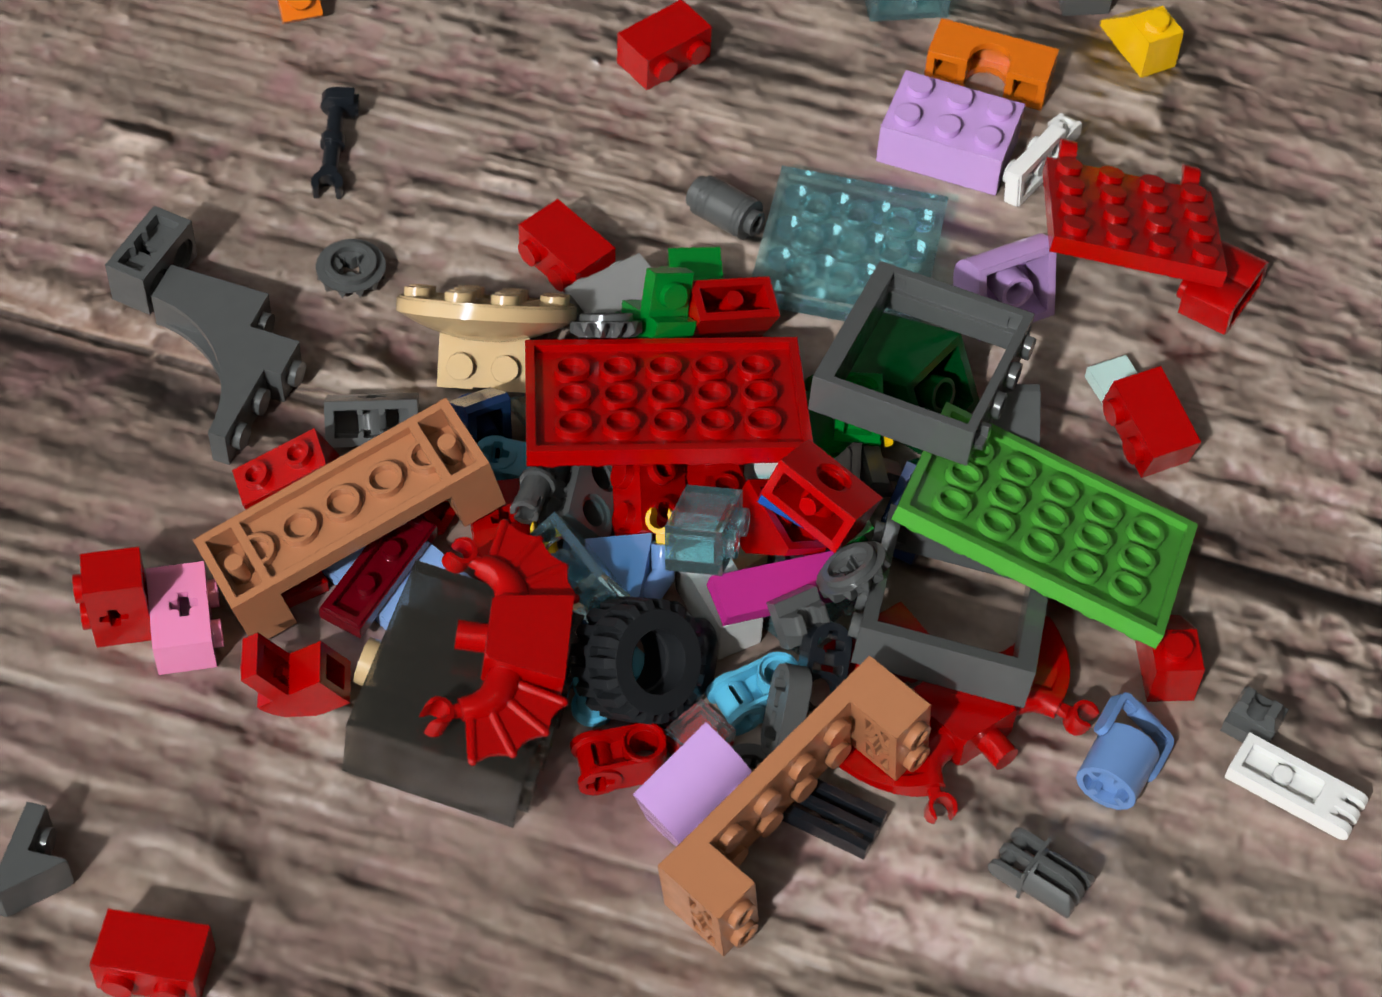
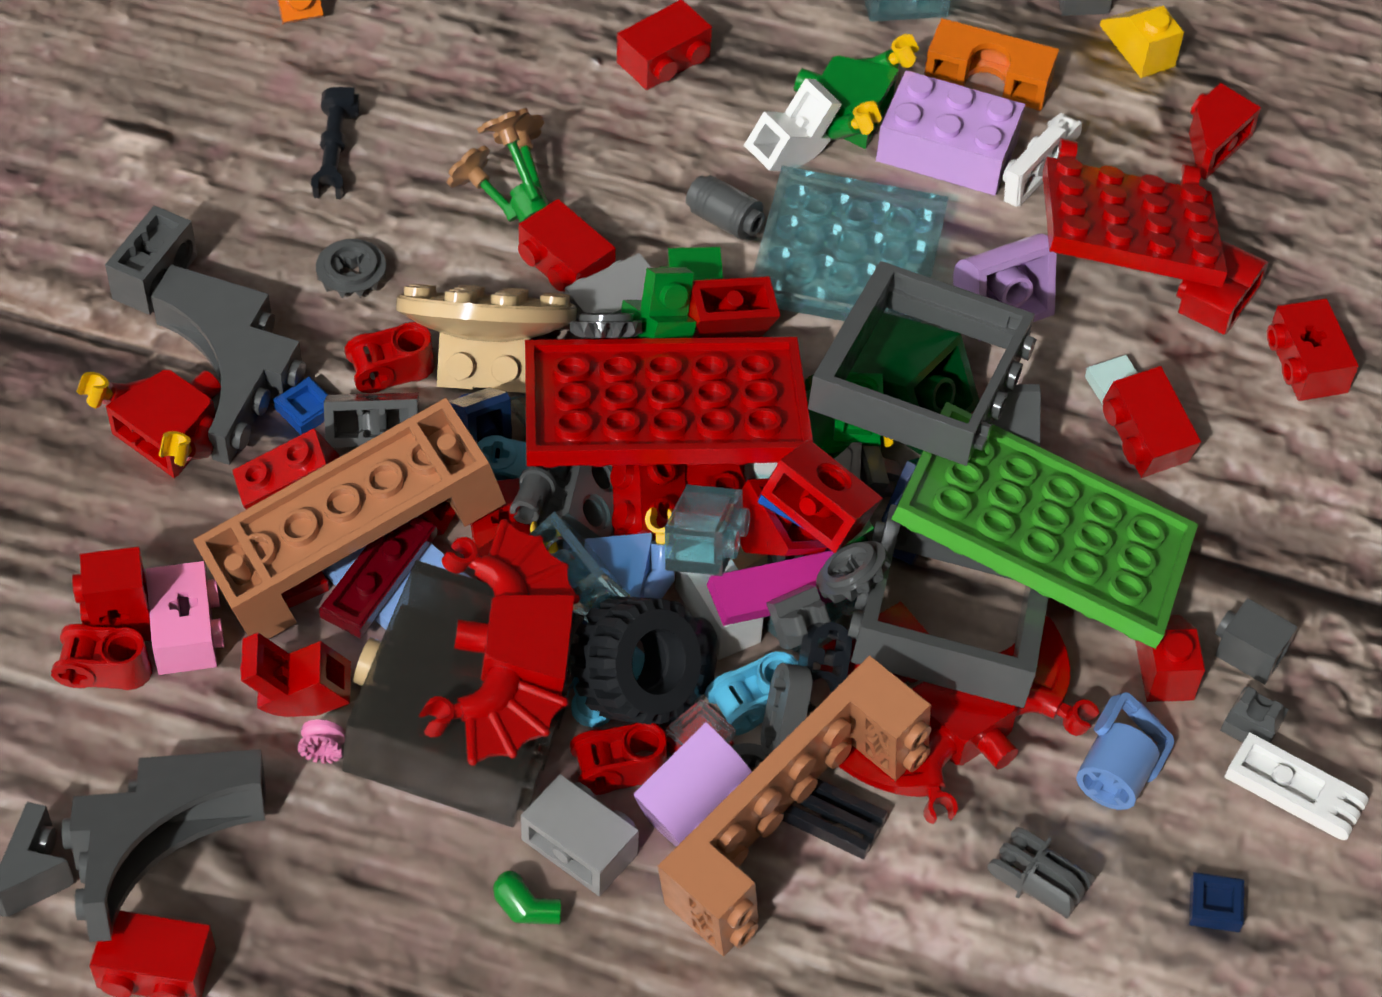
none -> red piece [51,624,152,690]
none -> dark grey arch [62,749,266,942]
none -> red torso [76,370,221,479]
none -> blue tile [273,376,328,435]
none -> bright pink bush [297,719,346,764]
none -> red piece [344,322,435,393]
none -> plant [447,108,550,223]
none -> green arm [493,871,561,925]
none -> light grey brick [521,774,639,897]
none -> white brick [744,78,842,171]
none -> green torso [794,34,919,149]
none -> red slope [1189,82,1261,180]
none -> dark blue tile [1189,872,1244,933]
none -> dark grey brick [1215,598,1298,685]
none -> red brick [1267,298,1359,401]

